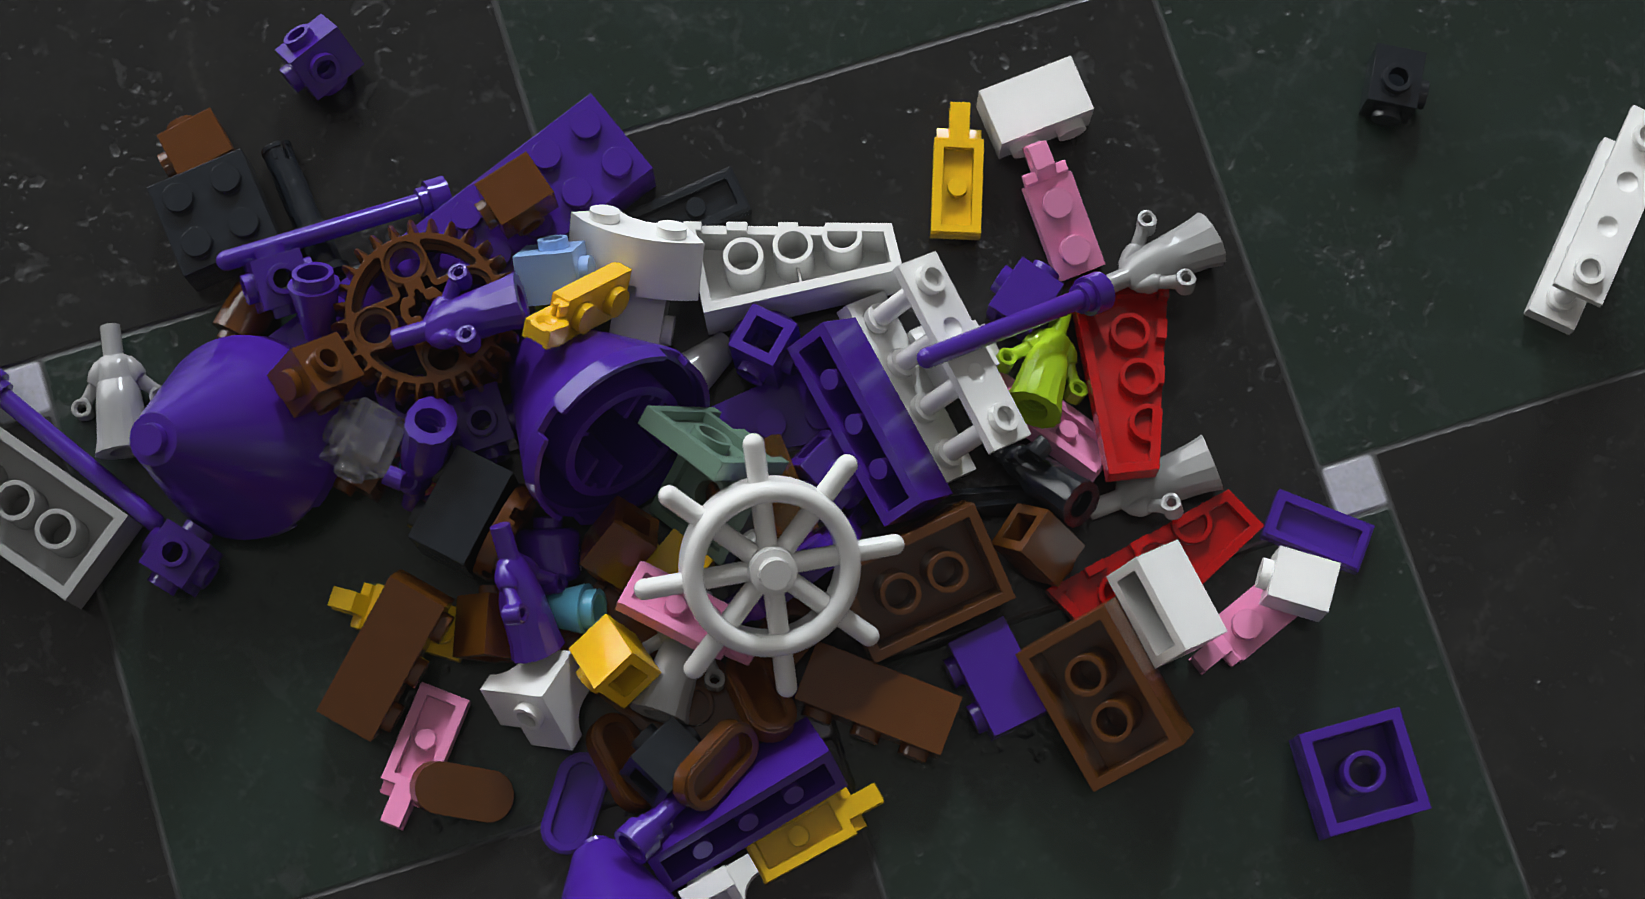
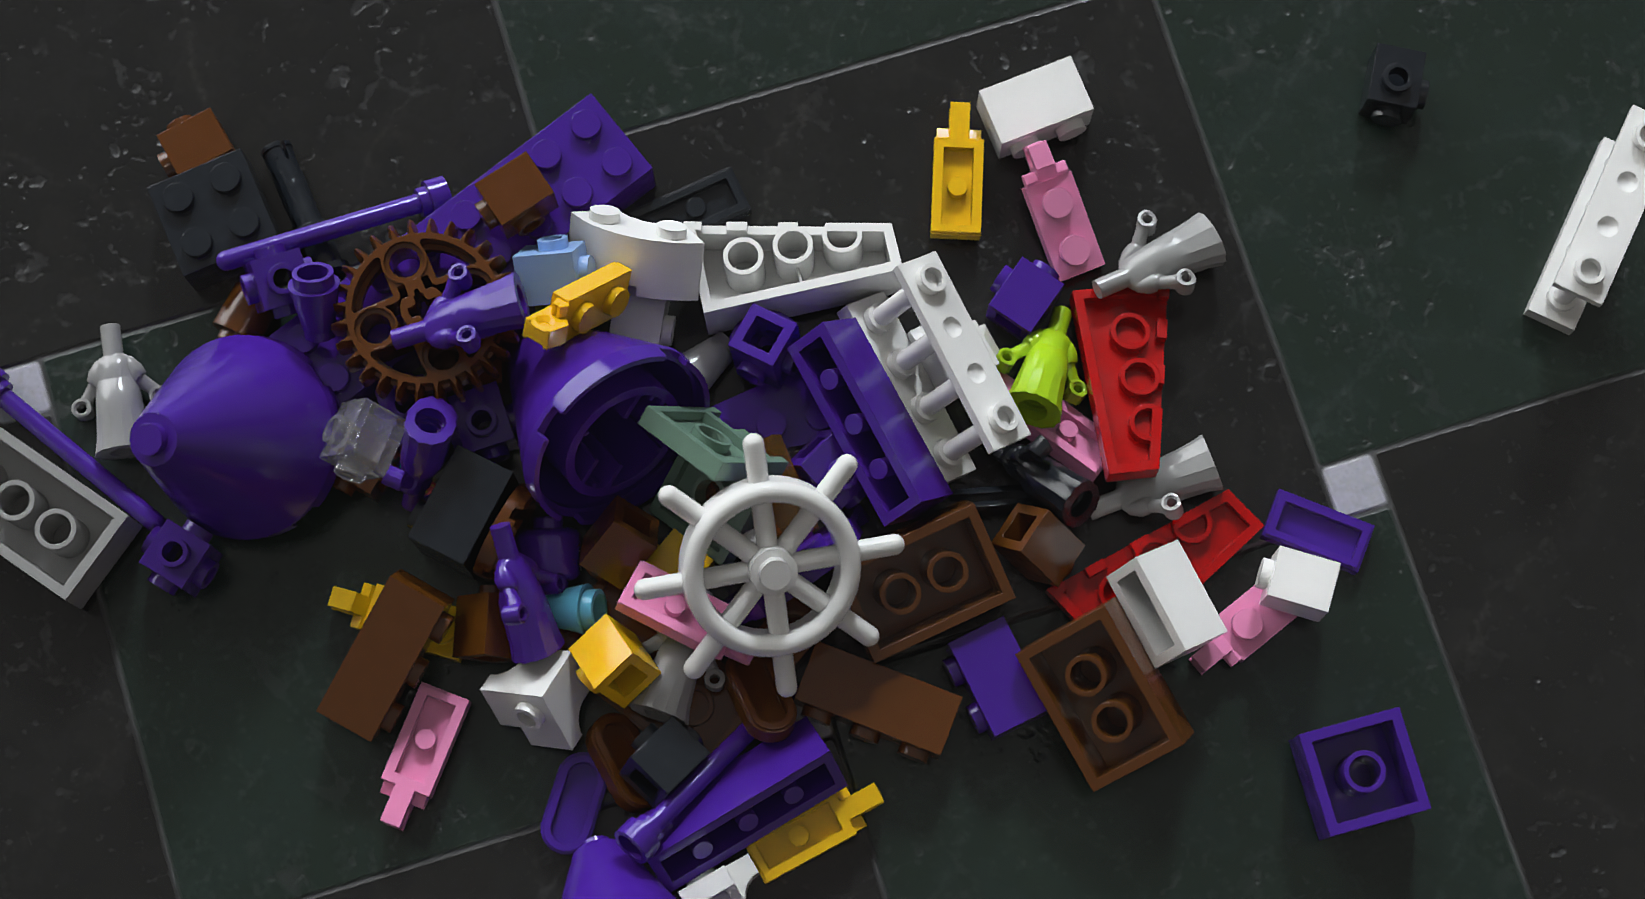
reddish brown brick [267,332,365,418] -> none
dark purple brick [275,14,364,100] -> none
reddish brown tile [409,760,514,823] -> none
reddish brown tile [673,719,759,811] -> none
dark purple piece [917,272,1115,369] -> none

